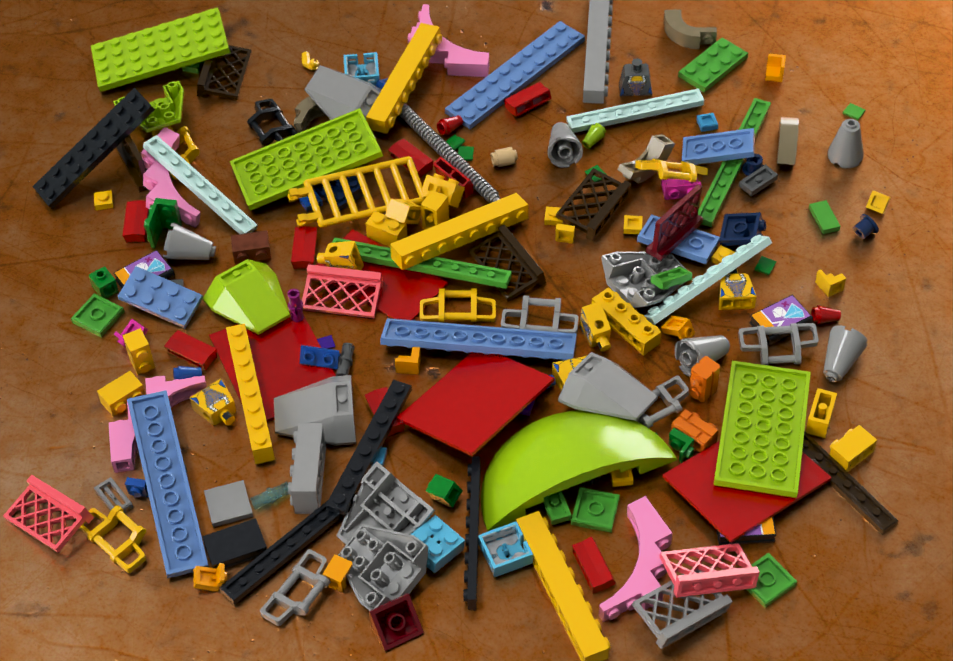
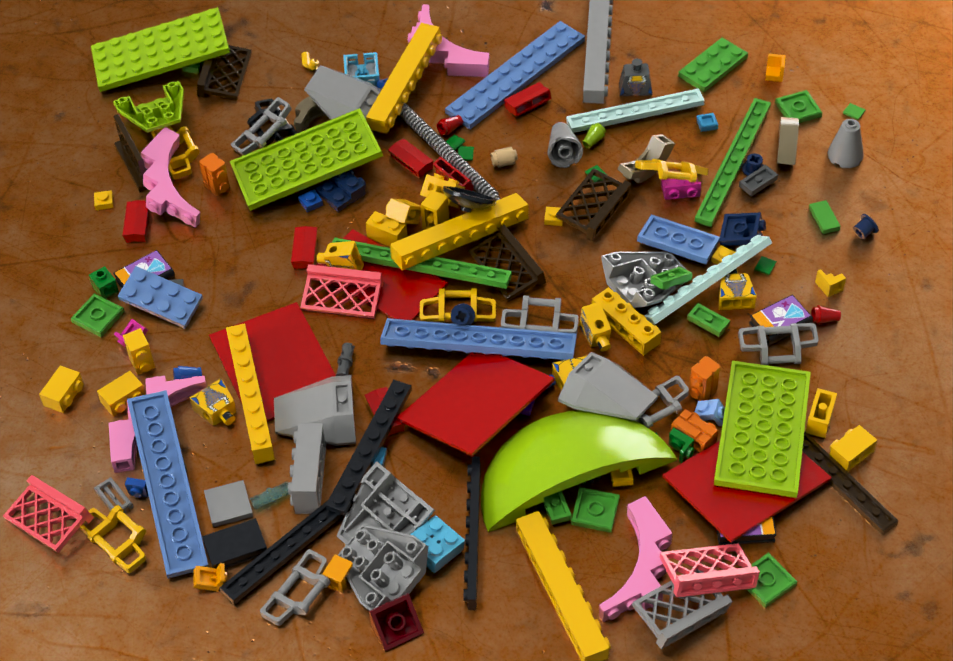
black plate [32,88,155,209] -> none
light aqua plate [143,135,258,234] -> none
green bracket [144,198,182,249] -> none
light grey cone [163,223,216,260] -> none
red piece [164,330,217,371] -> none
lime wedge [203,259,291,335] -> none
copper brick [231,230,272,264] -> none
yellow bar [287,156,426,228] -> none
magenta pin [287,289,304,322] -> none
blue hinge [299,345,341,369] -> none
dark purple piece [317,335,335,349] -> none
light orange panel [395,347,421,375] -> none
green brick [426,474,463,508] -> none
medium azure piece [478,521,533,577] -> none
yellow plate [555,224,575,244] -> none
red piece [572,536,616,594] -> none
yellow plate [623,215,643,235] -> none
dark red fence [646,184,703,261] -> none
light orange bracket [661,315,695,340] -> none
dark tan arch [664,10,717,49] -> none
light grey cone [674,335,730,377] -> none
medium blue plate [682,128,755,165] -> none
light grey cone [823,325,868,382] -> none
yellow plate [866,190,891,214] -> none
none -> yellow brick [39,365,84,413]
none -> orange brick [199,153,230,196]
none -> light grey bar [231,97,292,156]
none -> black dish [443,186,497,212]
none -> dark blue piece [451,303,475,325]
none -> bright green plate [687,303,730,337]
none -> light blue bracket [695,399,725,426]
none -> bright green tile [775,90,822,123]

